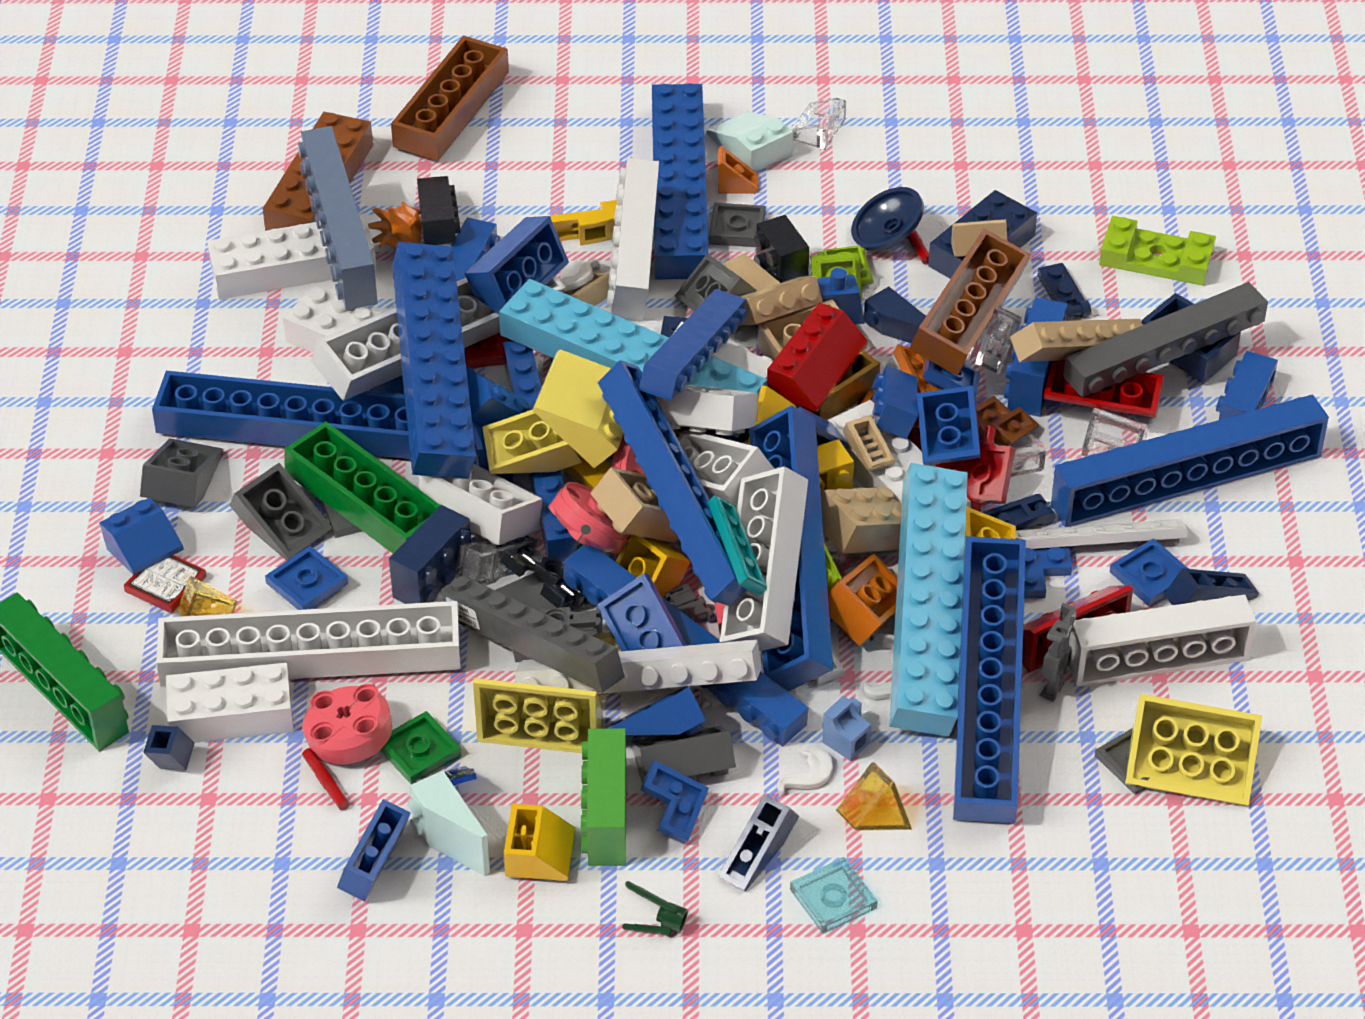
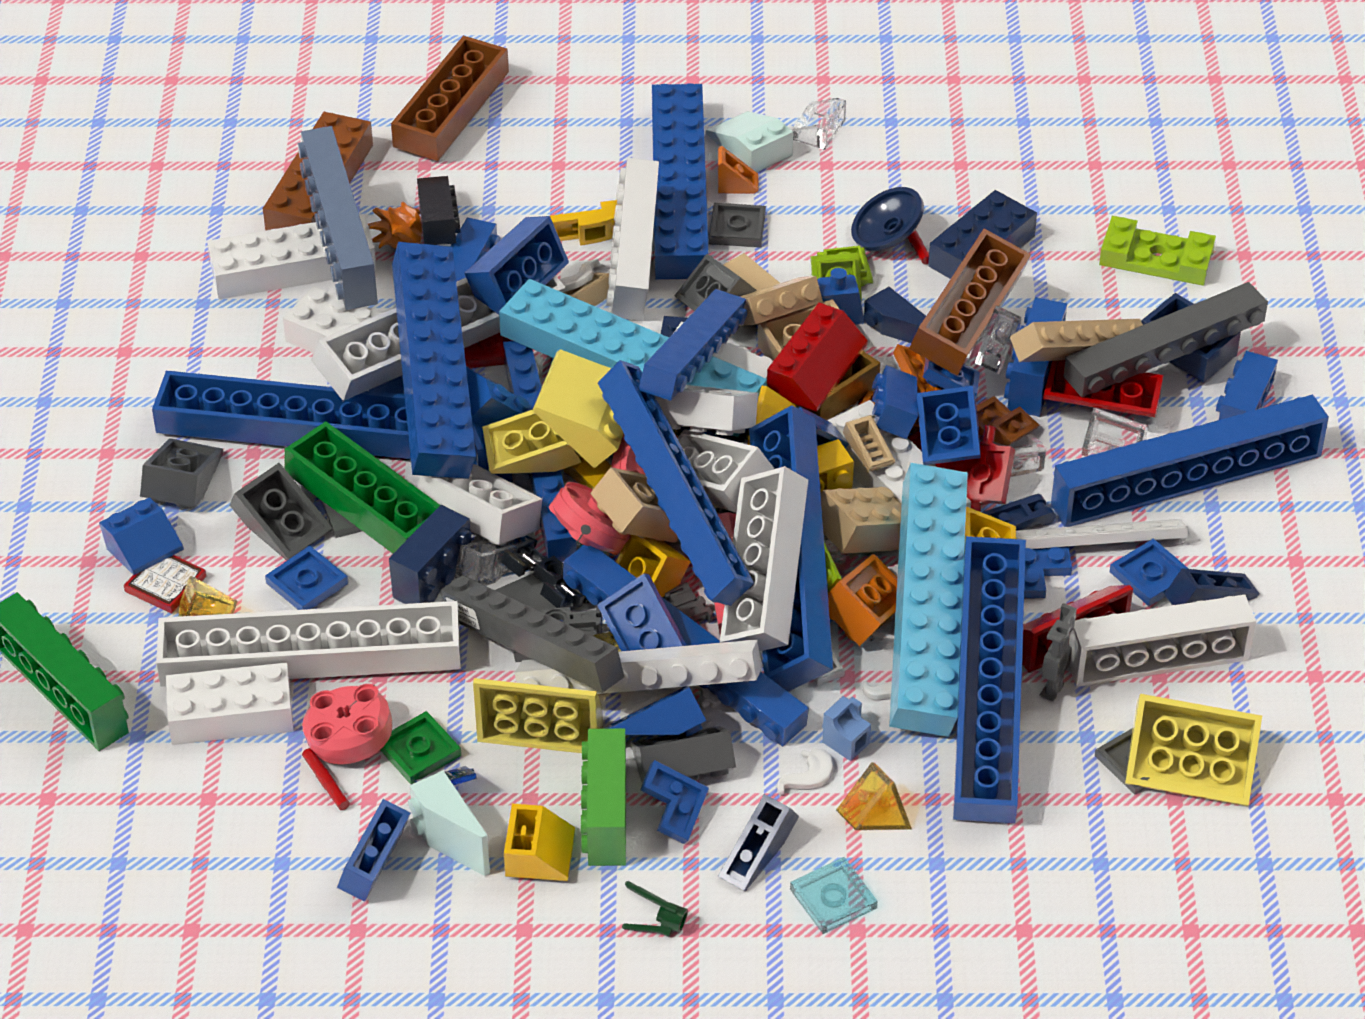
dark blue brick [143,725,195,770] -> none
teal tile [707,495,767,595] -> none
black brick [754,215,809,283] -> none
tan slope [951,219,1007,257] -> none
dark blue plate [1037,262,1091,321] -> none

